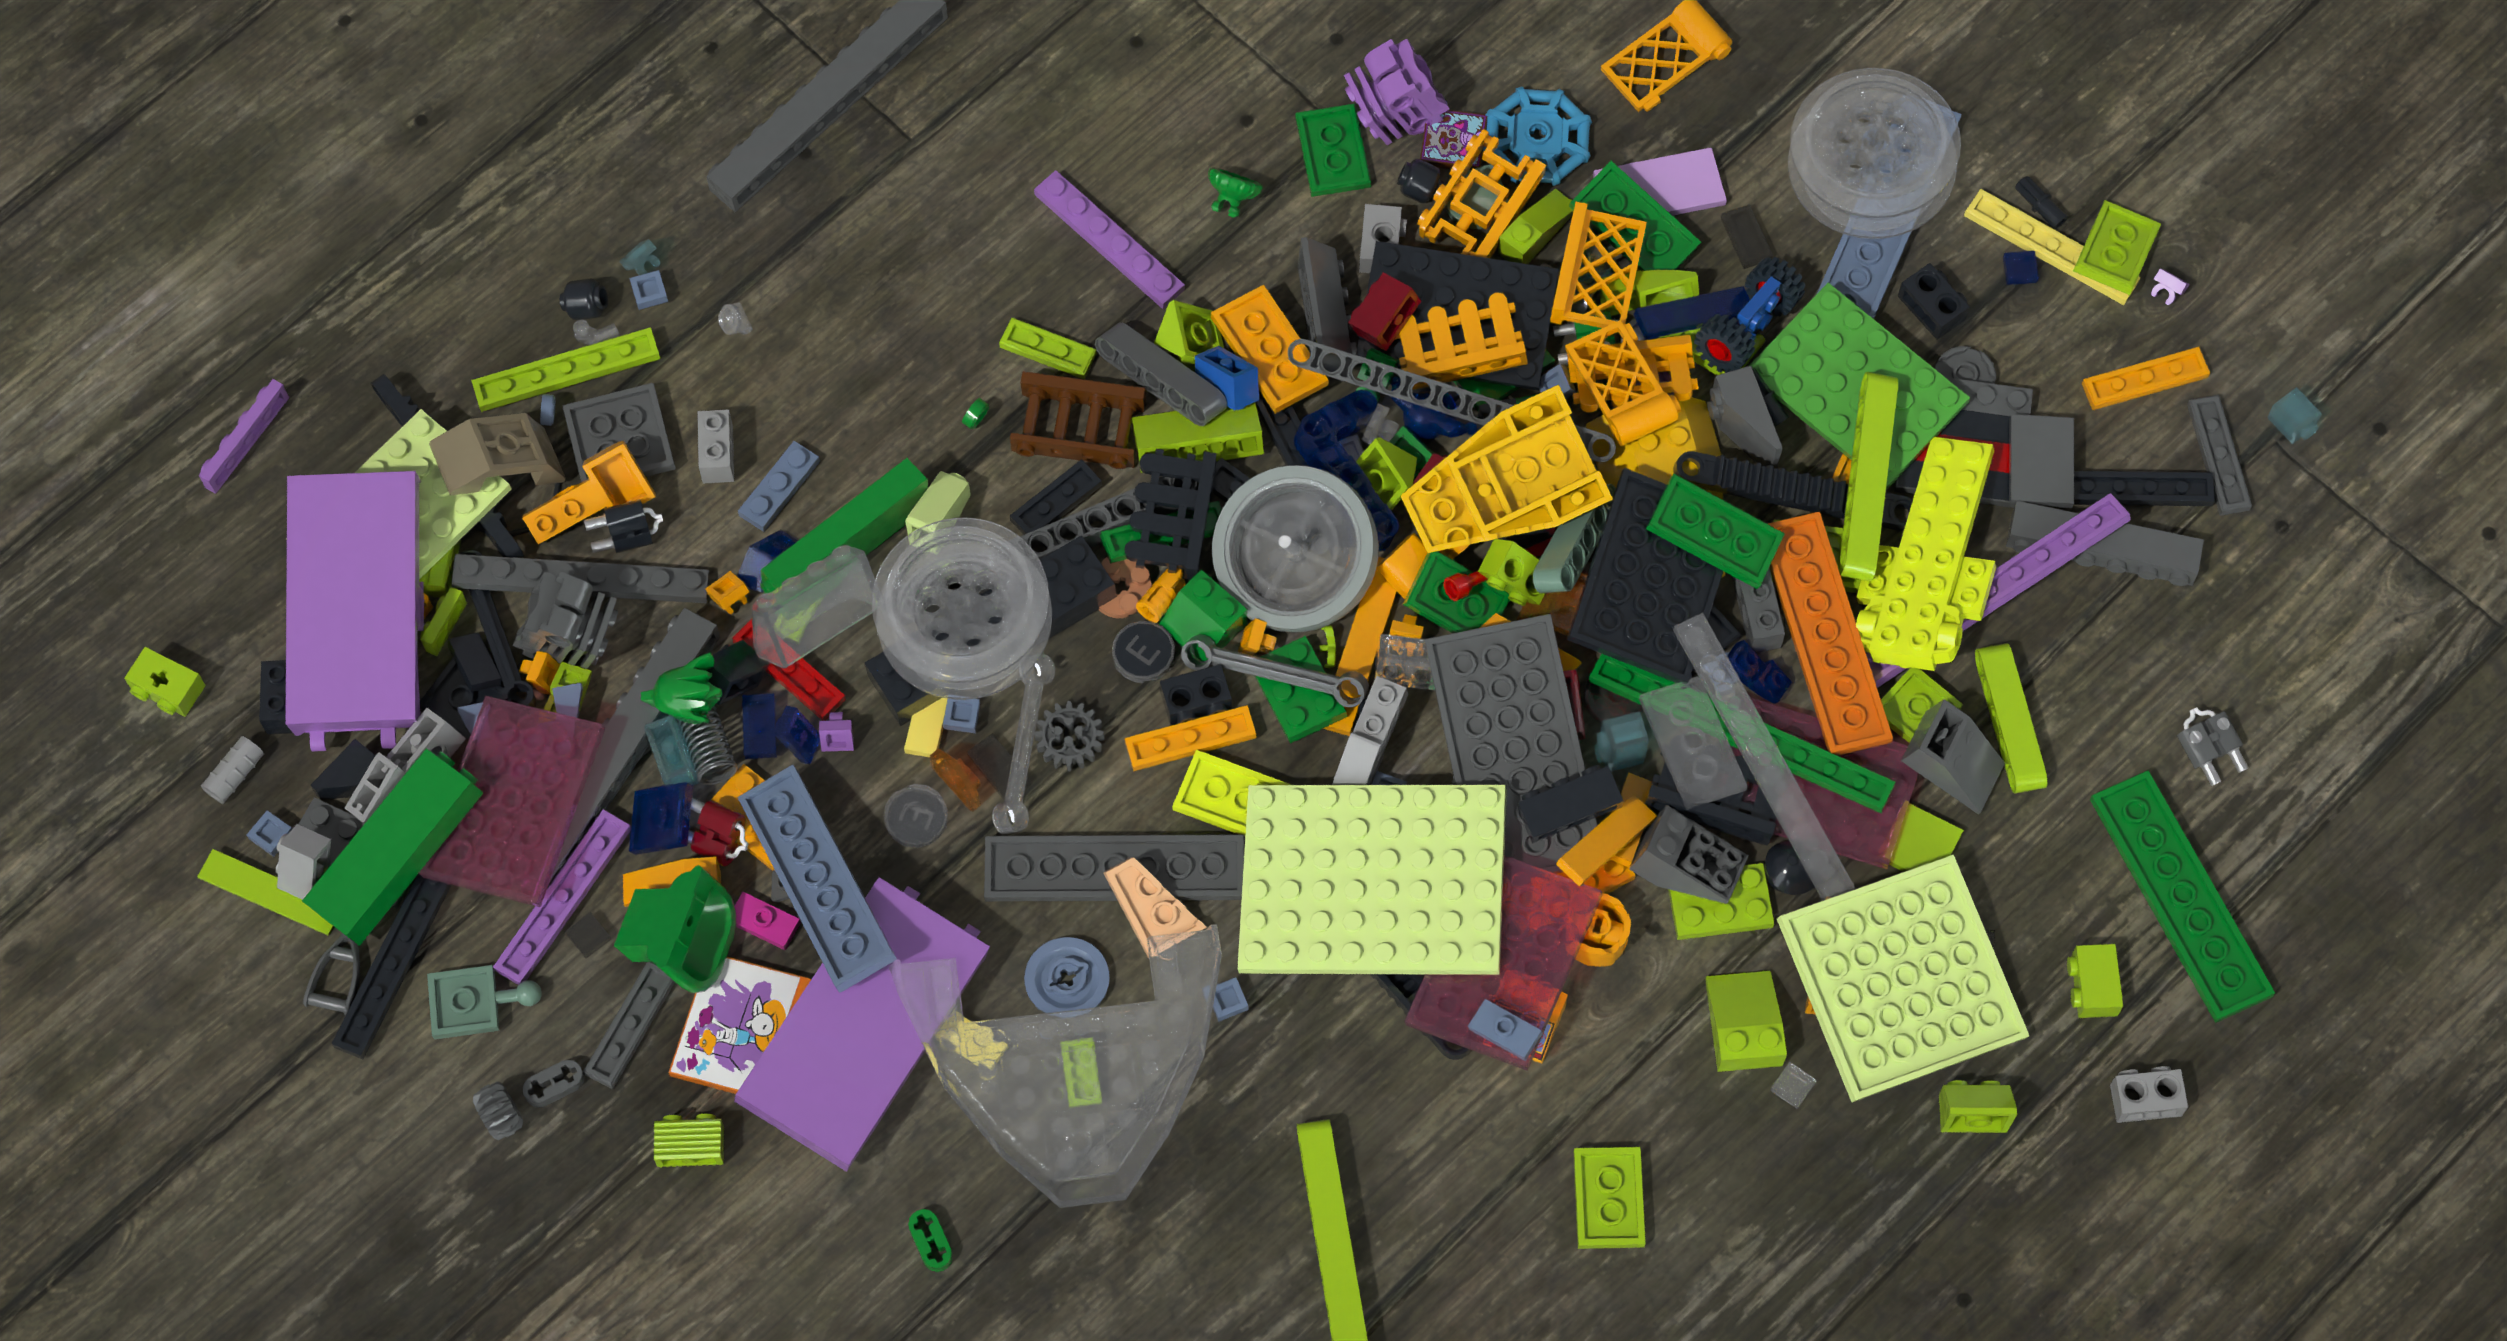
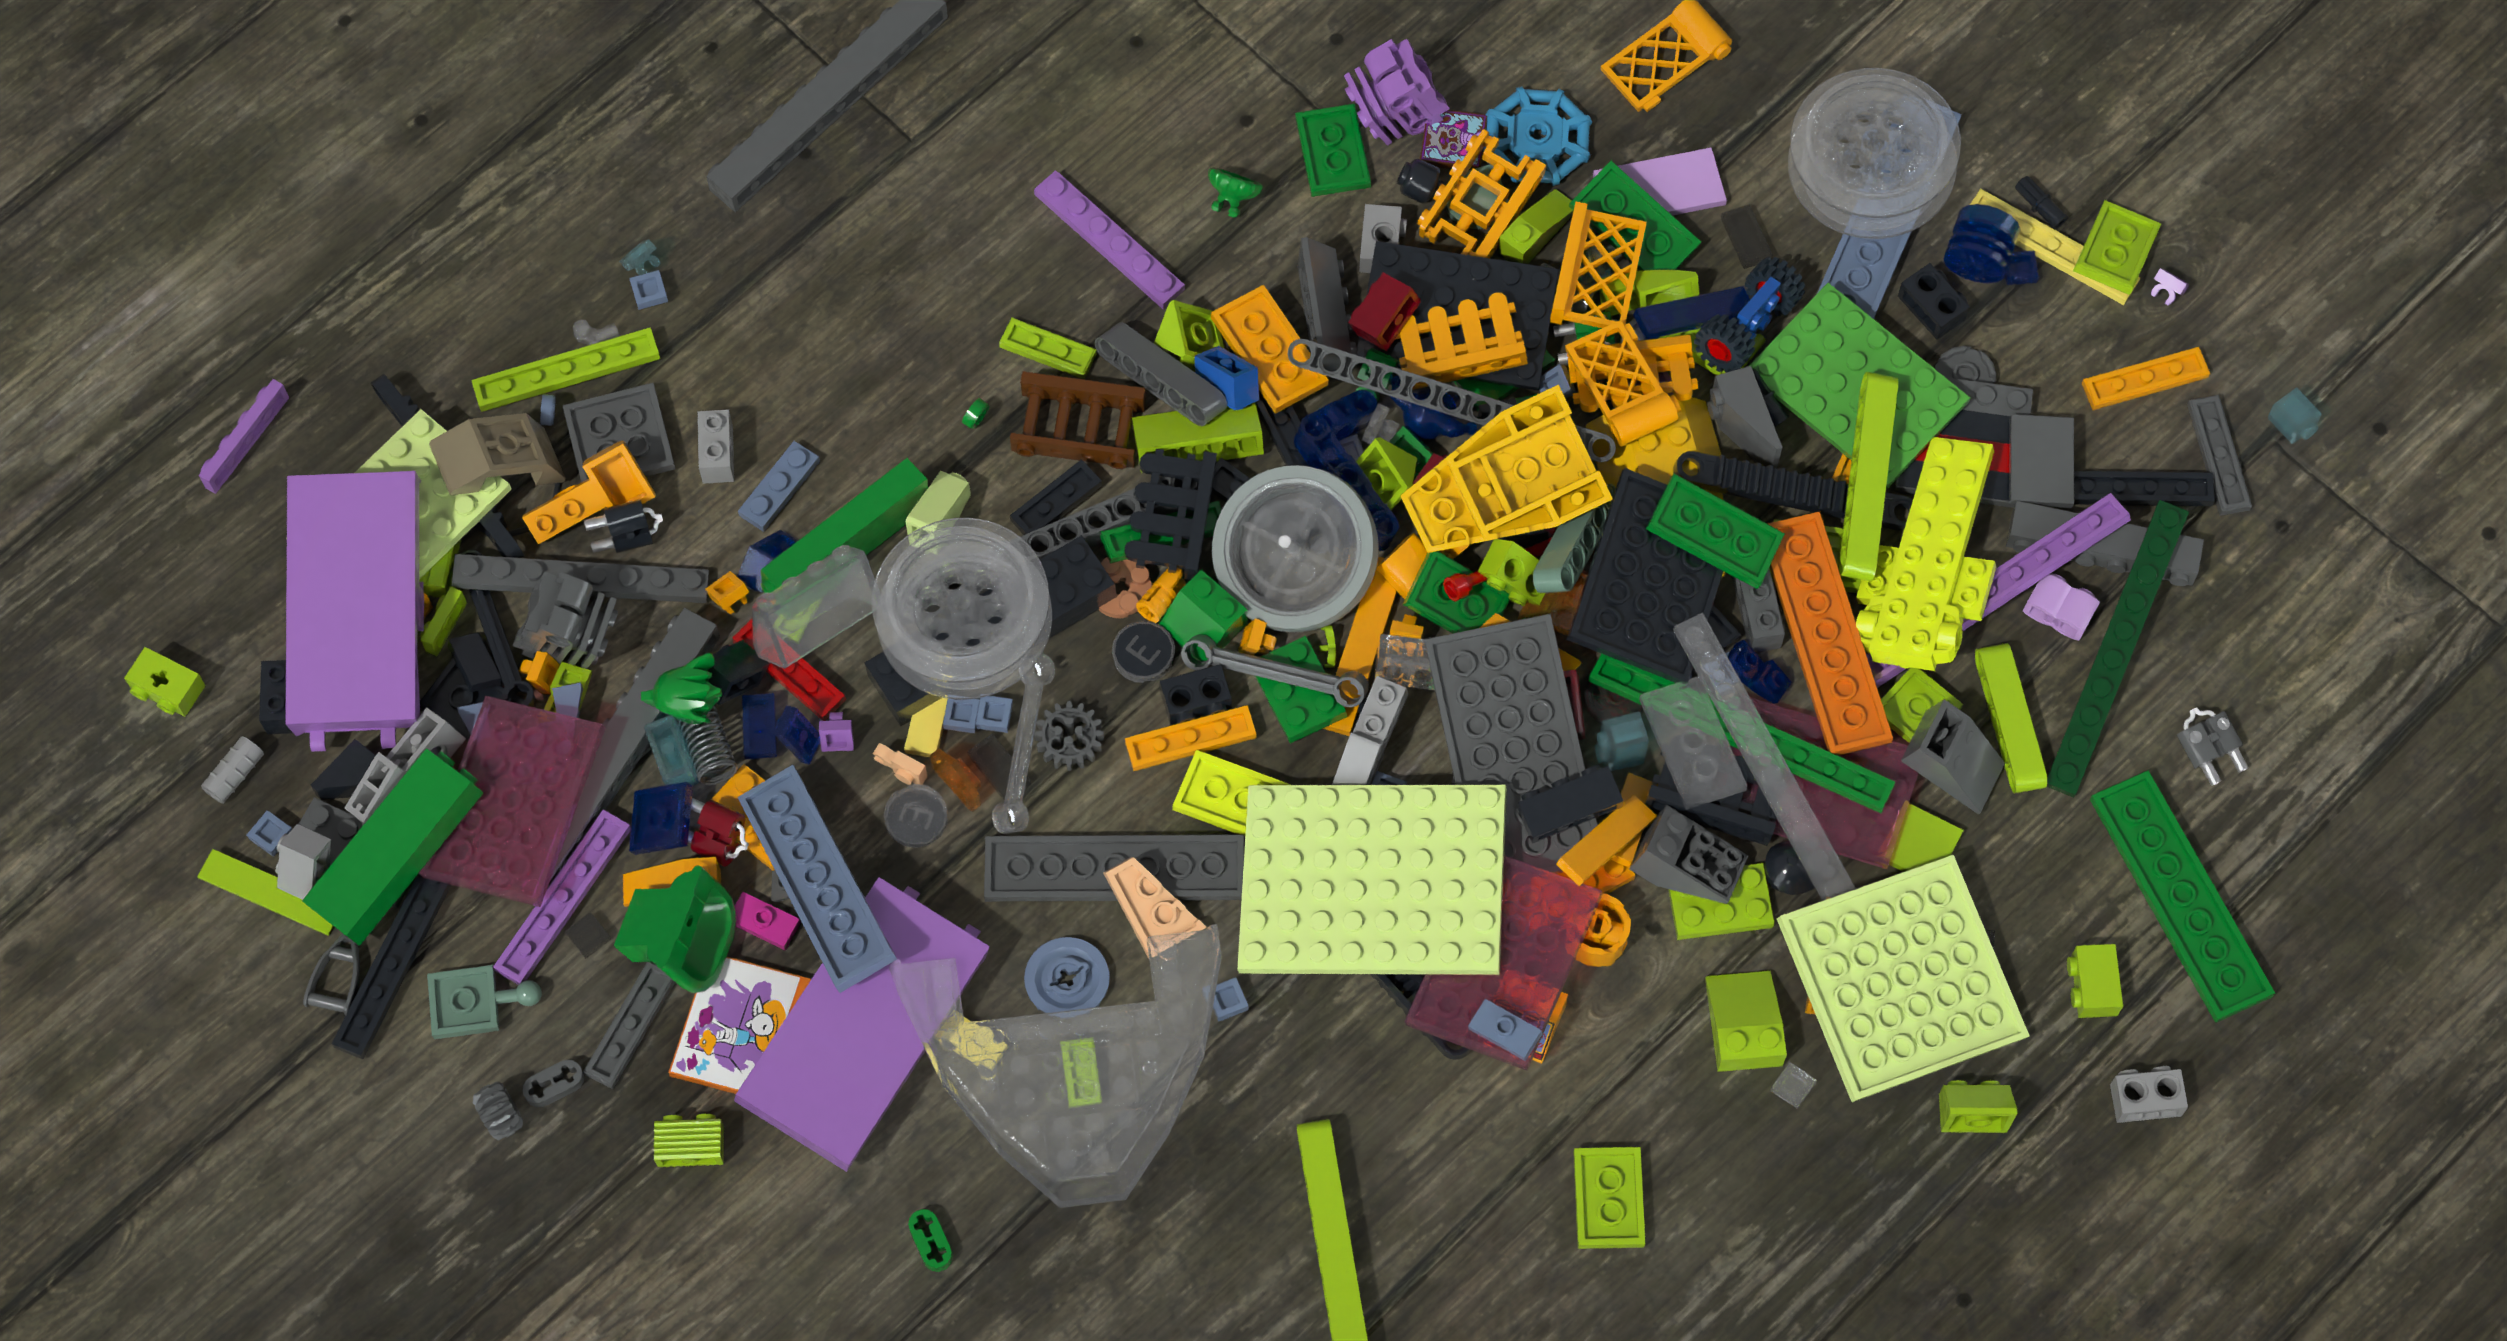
black head [559,278,608,320] -> none
clear plate [718,302,753,335] -> none
none -> light nougat plate [873,743,928,787]
none -> sand blue plate [976,695,1013,733]
none -> clear blue wheel [1943,204,2021,284]
none -> lavender brick [2023,574,2100,641]
none -> dark green plate [2047,500,2189,798]

